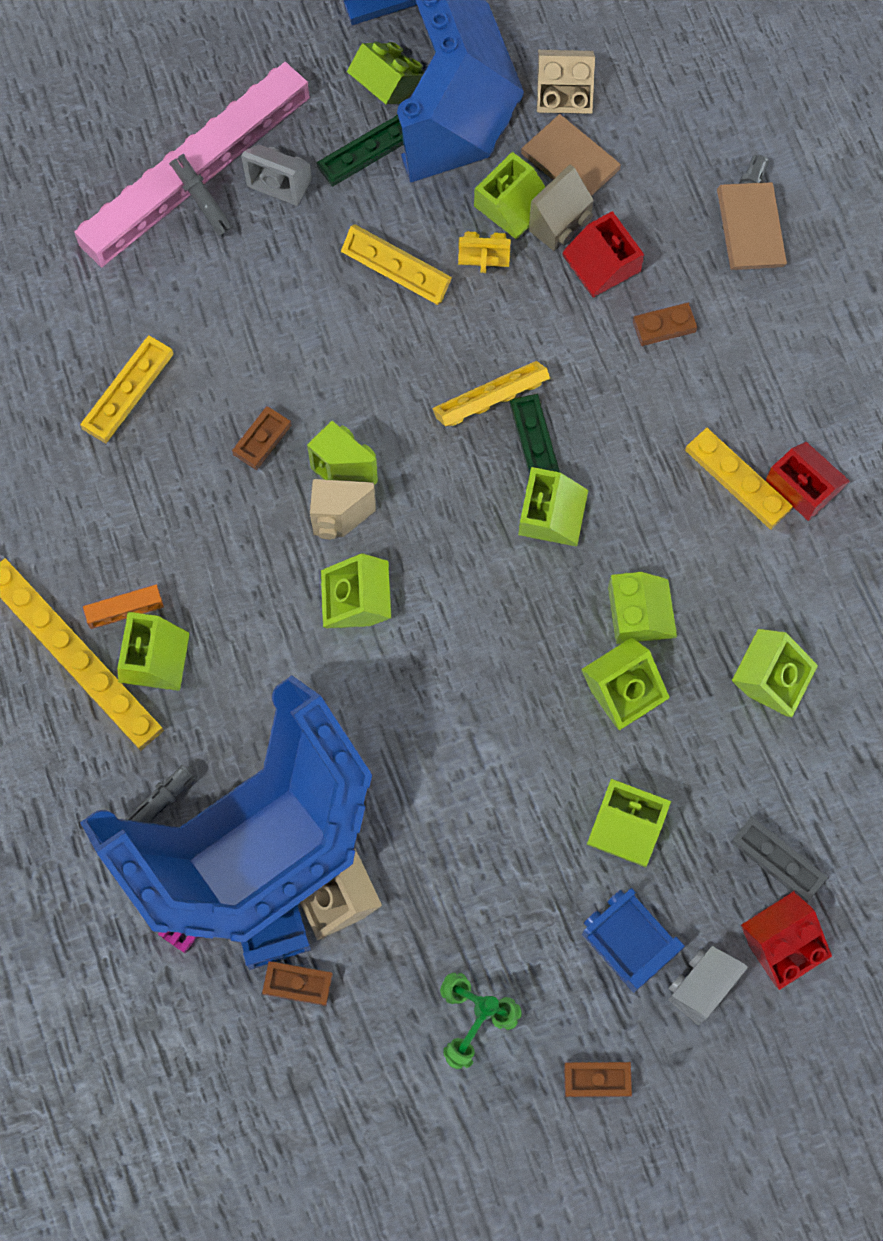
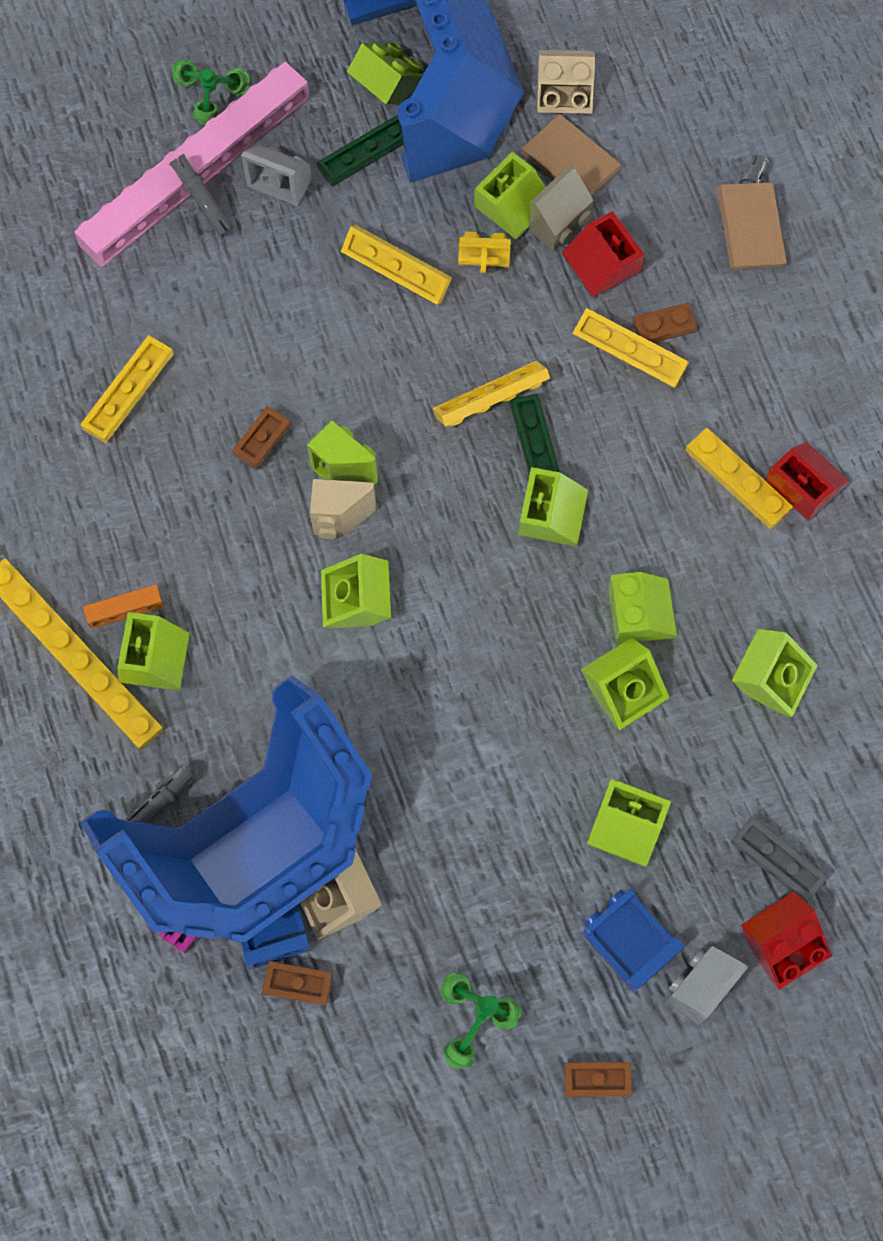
none -> bright green plant [172,59,251,126]
none -> yellow plate [572,308,689,389]

